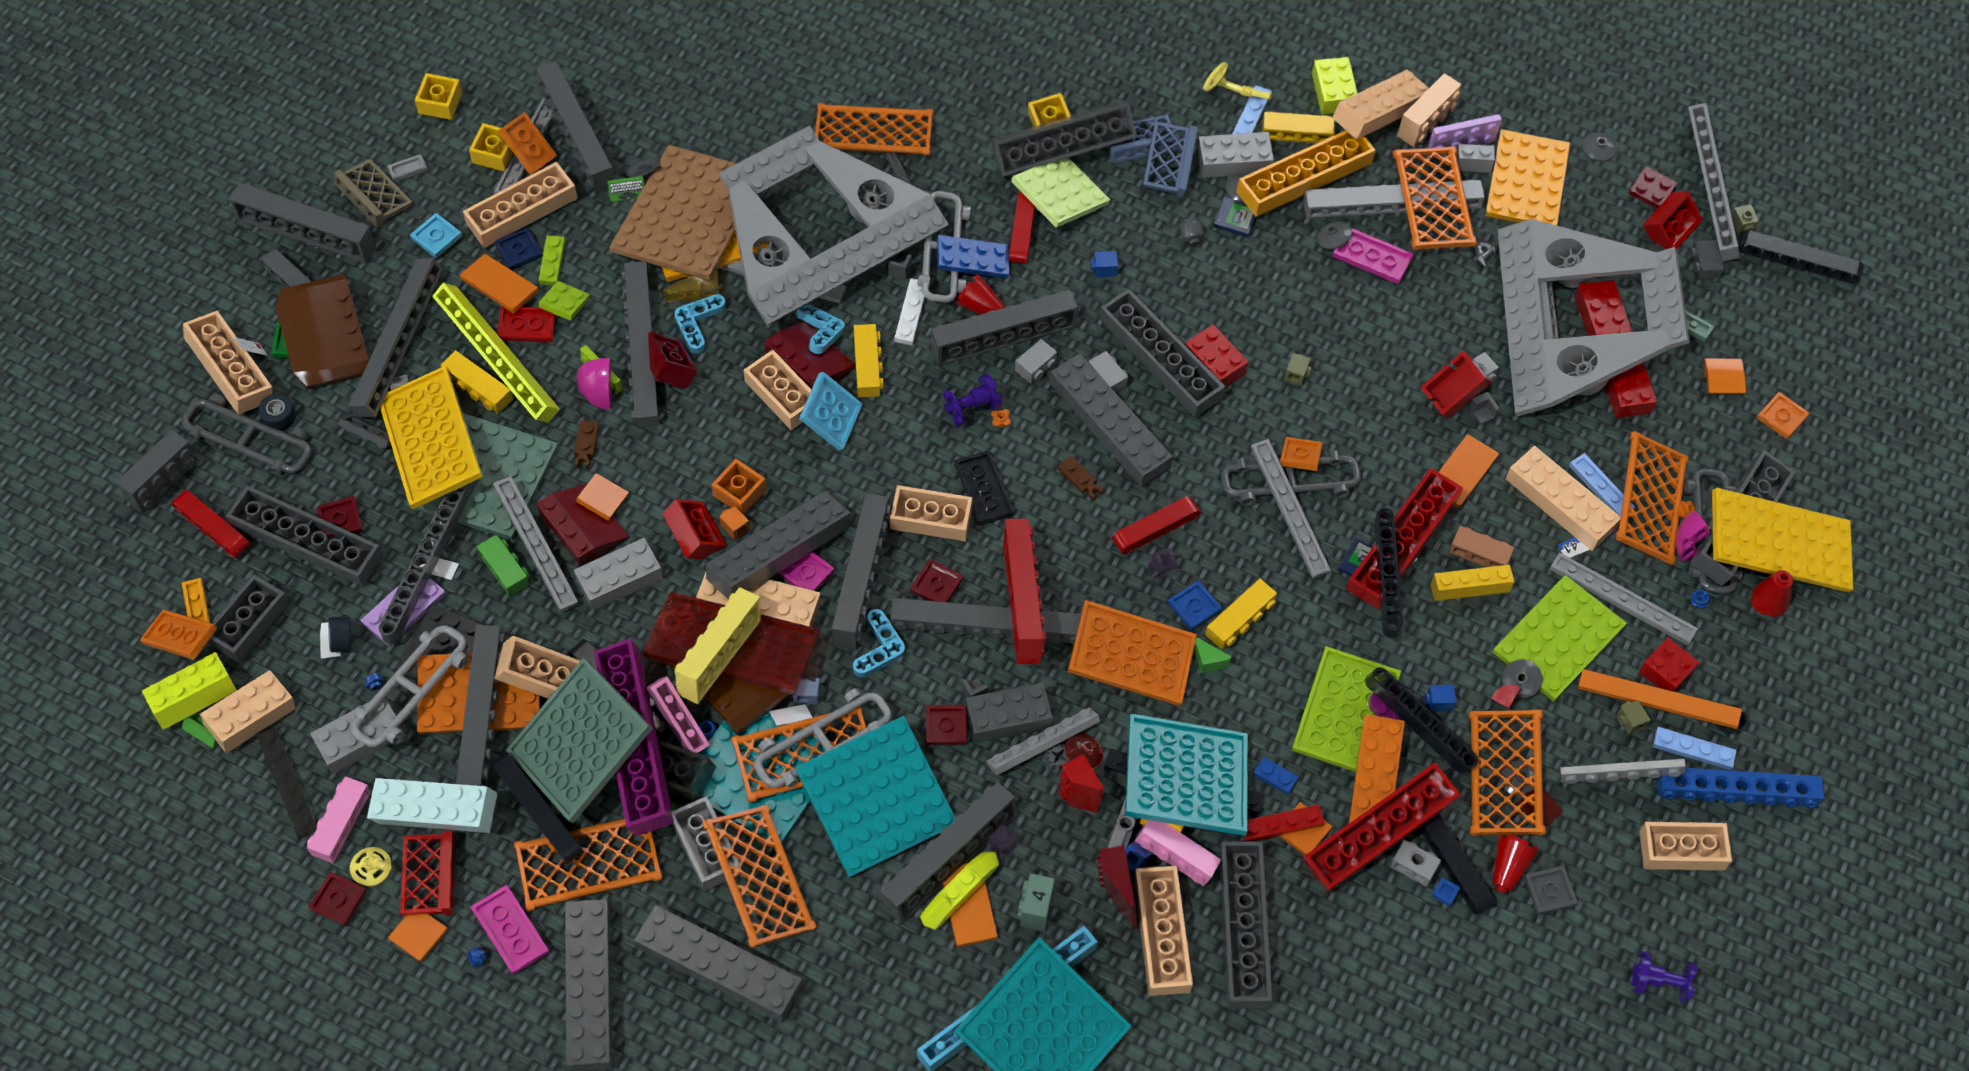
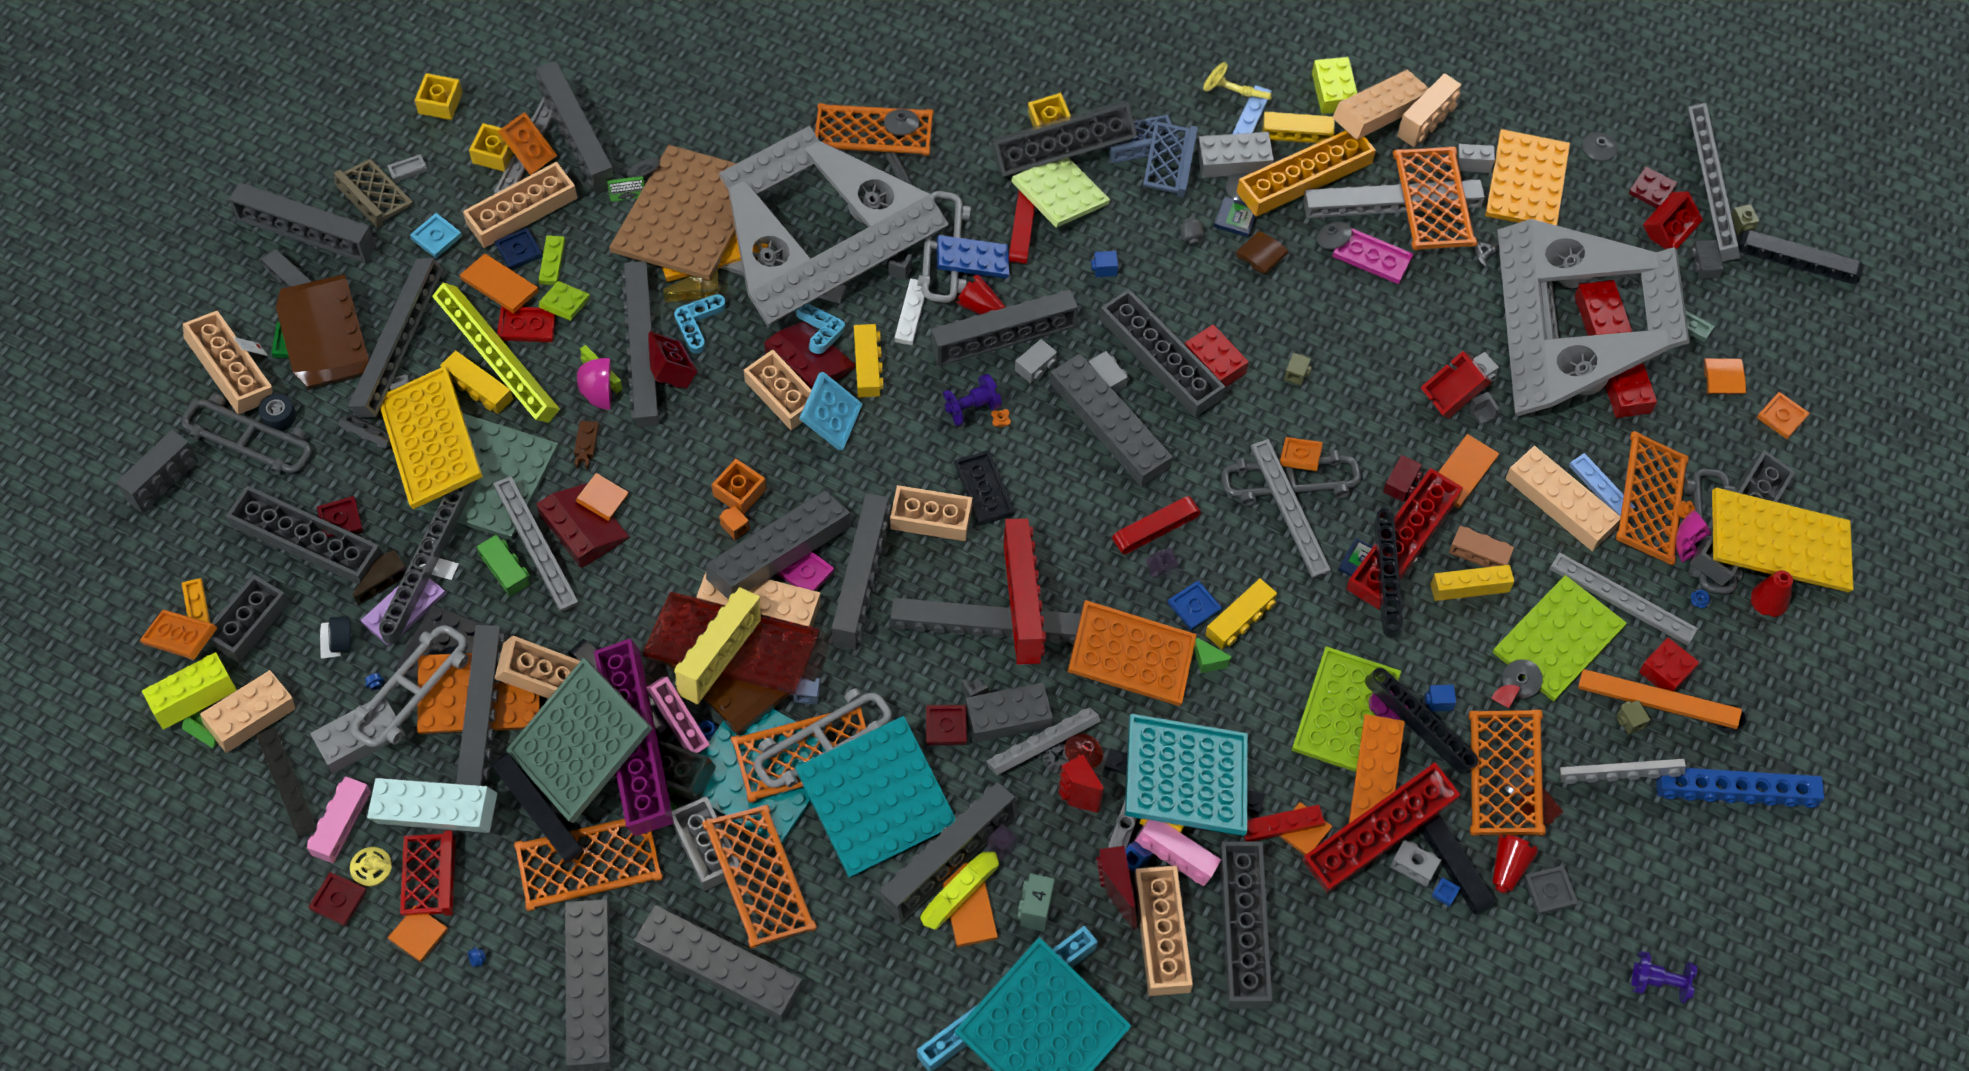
red beam [171,490,250,559] -> none
dark pink plate [471,885,550,975] -> none
light grey brick [574,538,663,611] -> none
red slope [662,499,727,559] -> none
white sticker [769,704,813,726] -> none
medium azure beam [853,609,905,677] -> none
dark red plate [910,559,963,603] -> none
reddish brown plate [1057,455,1103,501] -> none
blue plate [1253,757,1298,795] -> none
lavender plate [1428,114,1502,149] -> none
sticker [1558,537,1590,558] -> none
light nougat brick [1639,822,1732,870] -> none
light blue plate [1652,727,1736,770] -> none
none -> dark brown slope [352,550,407,606]
none -> dark grey dish [884,109,919,135]
none -> reddish brown slope [1236,231,1289,274]
none -> dark red brick [1383,455,1423,502]

